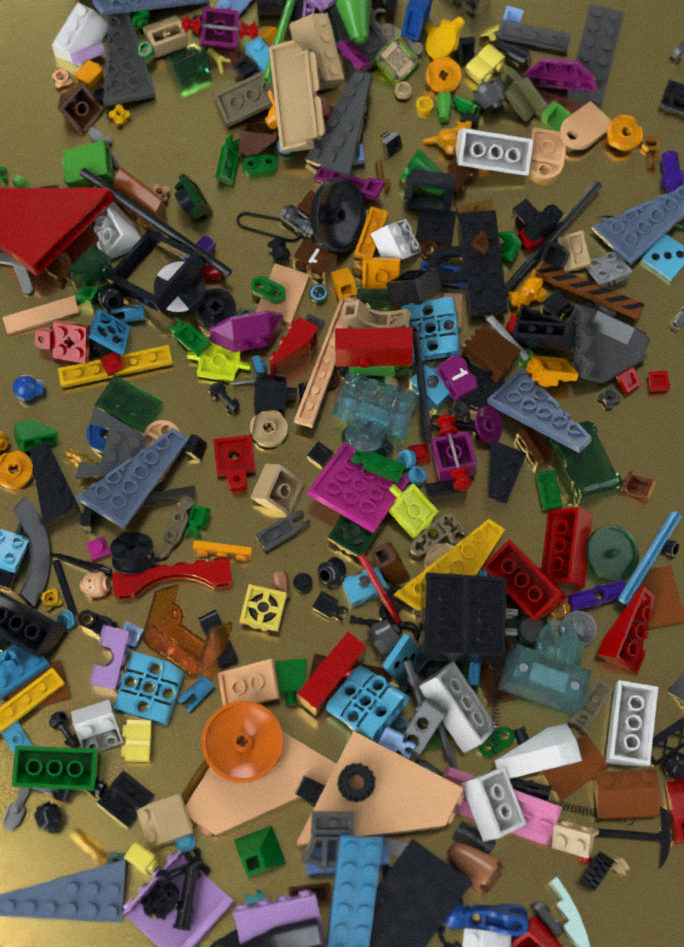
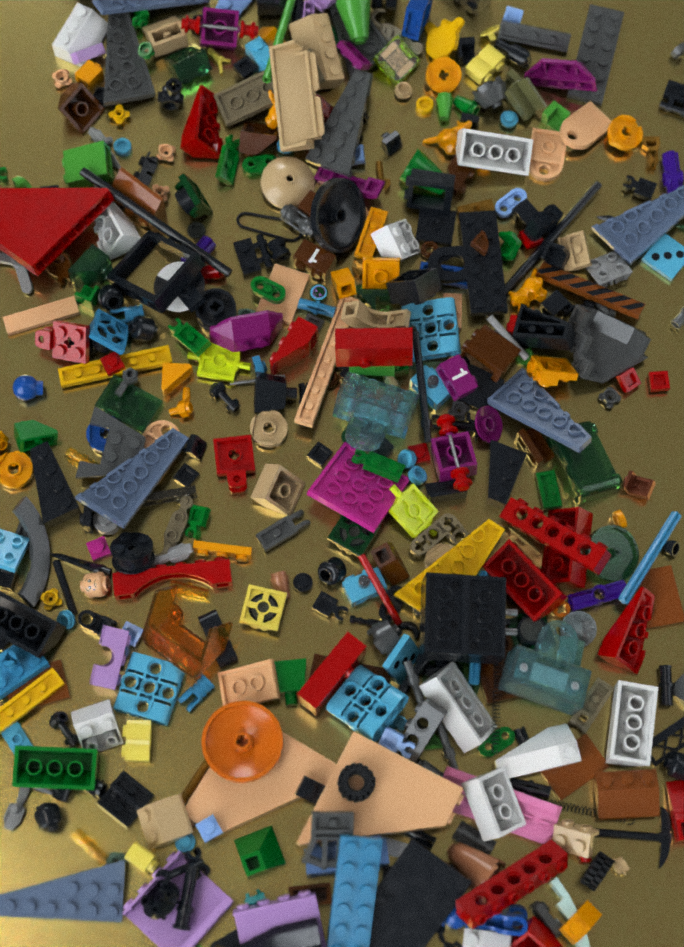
none -> light grey piece [93,512,120,535]
none -> medium azure tile [113,138,132,157]
none -> dark grey piece [115,367,138,397]
none -> black head [128,316,158,341]
none -> black hinge [133,151,158,187]
none -> light grey piece [151,543,194,568]
none -> light nougat plate [156,144,176,162]
none -> black connector [157,78,183,110]
none -> light orange slope [161,363,193,397]
none -> clear yellow pin [168,579,209,601]
none -> light orange piece [169,387,193,418]
none -> black tile [173,463,200,490]
none -> red wedge [180,85,223,159]
none -> pearl dark grey tile [187,222,206,241]
none -> light blue plate [195,814,223,843]
none -> black plate [233,234,274,278]
none -> tan dish [261,156,315,209]
none -> dark azure pin [297,298,336,318]
none -> black pin [401,830,437,850]
none -> red brick [456,839,568,930]
none -> light blue plate [495,188,527,218]
none -> red brick [499,497,612,575]
none -> medium azure plate [500,110,518,128]
none -> light orange slope [558,900,602,945]
none -> light orange tile [612,509,627,530]
none -> black plate [622,175,657,201]
none -> black pin [658,665,674,706]

